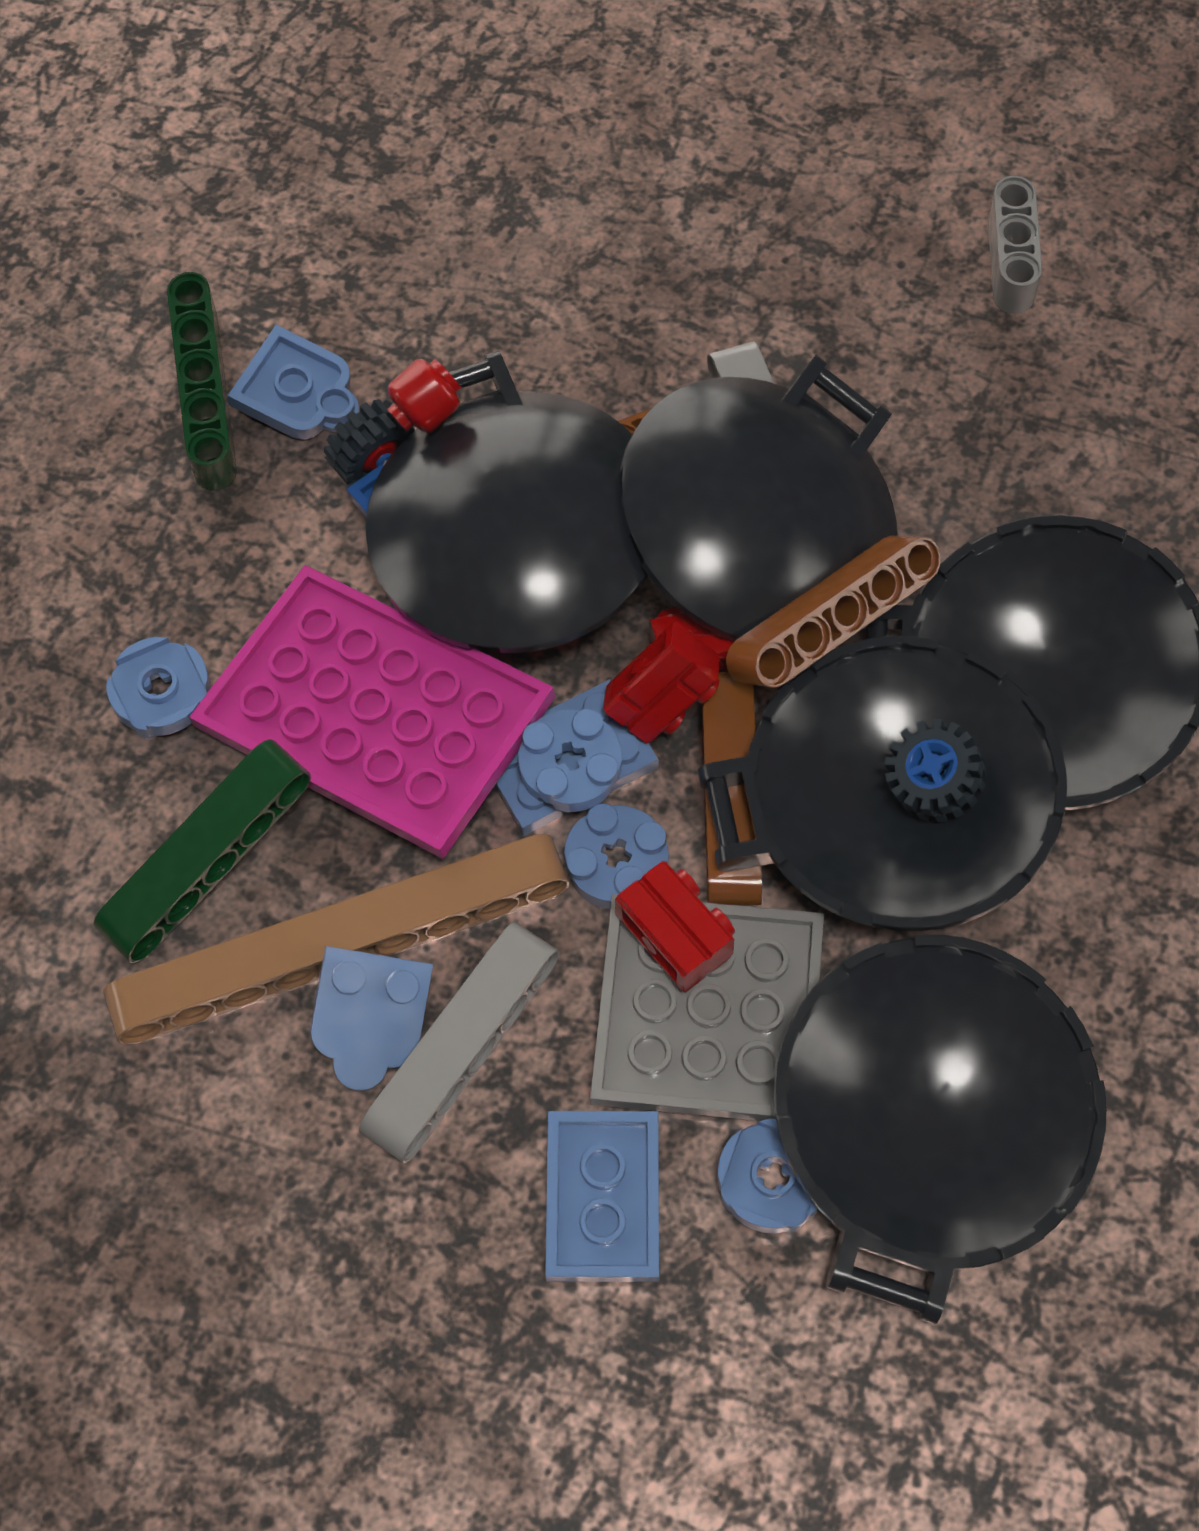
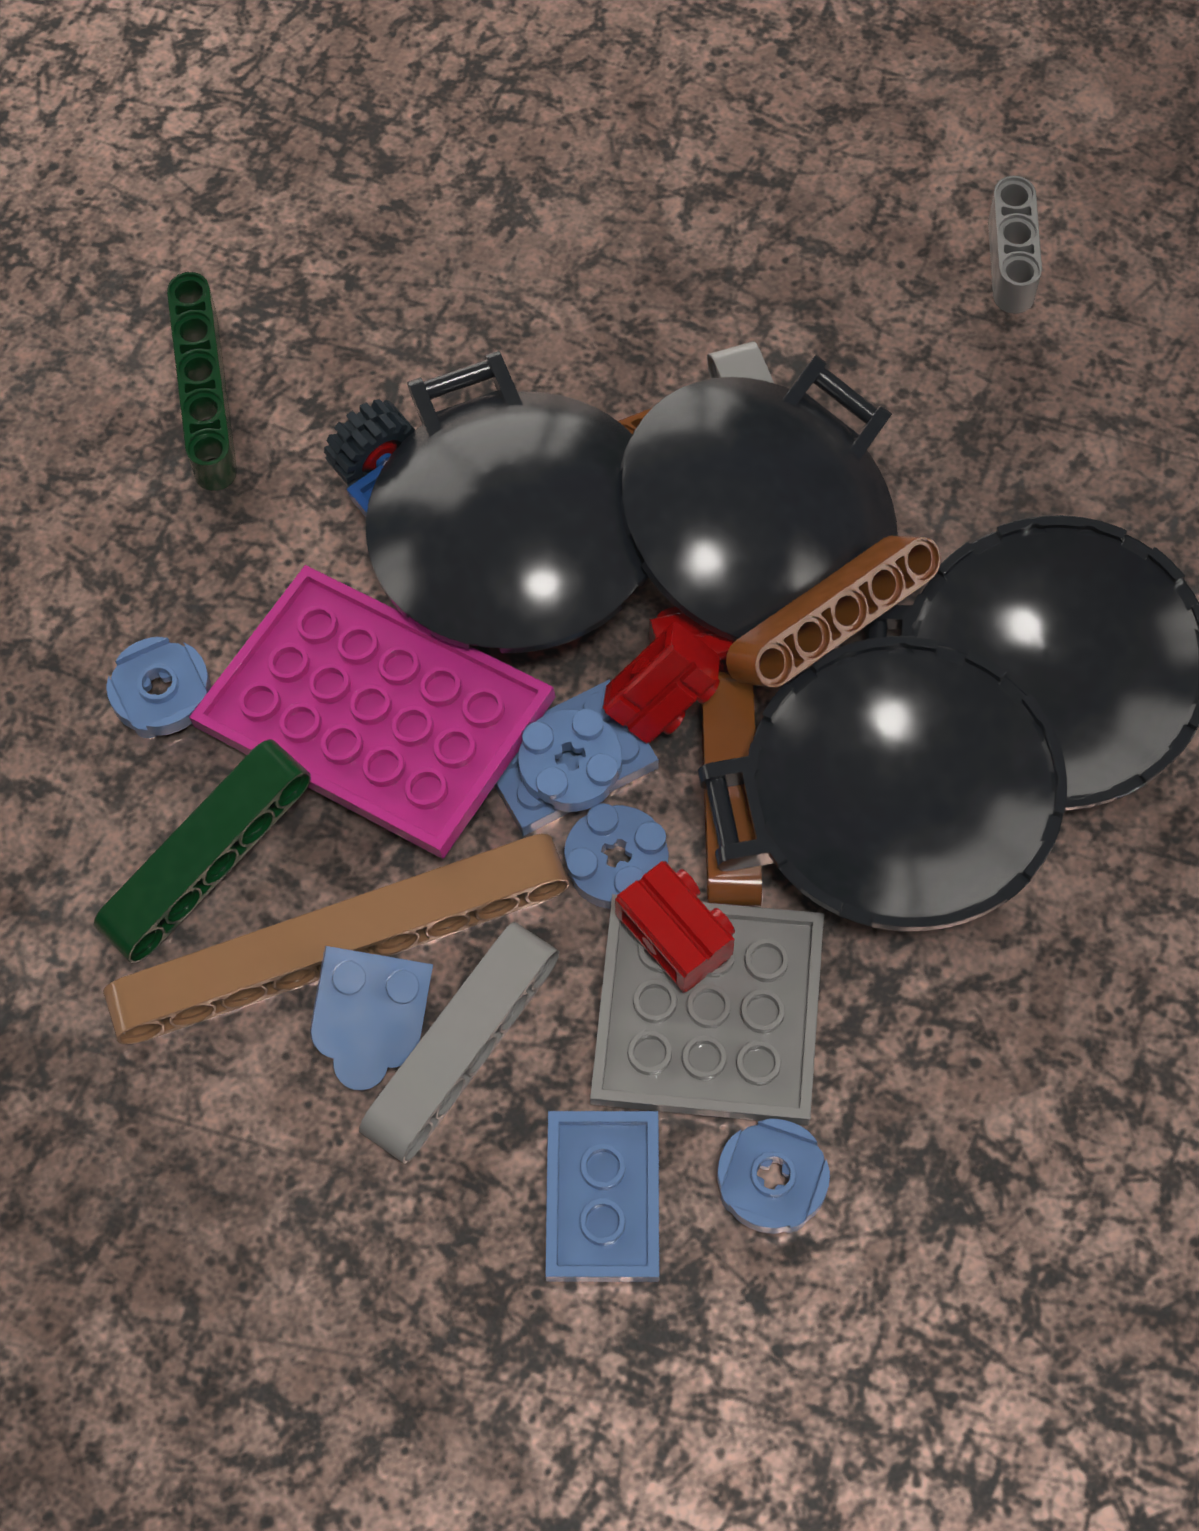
medium blue plate [228,325,359,439] -> none
red head [387,359,461,433] -> none
black dish [774,934,1107,1324] -> none
black wheel [884,719,987,822] -> none

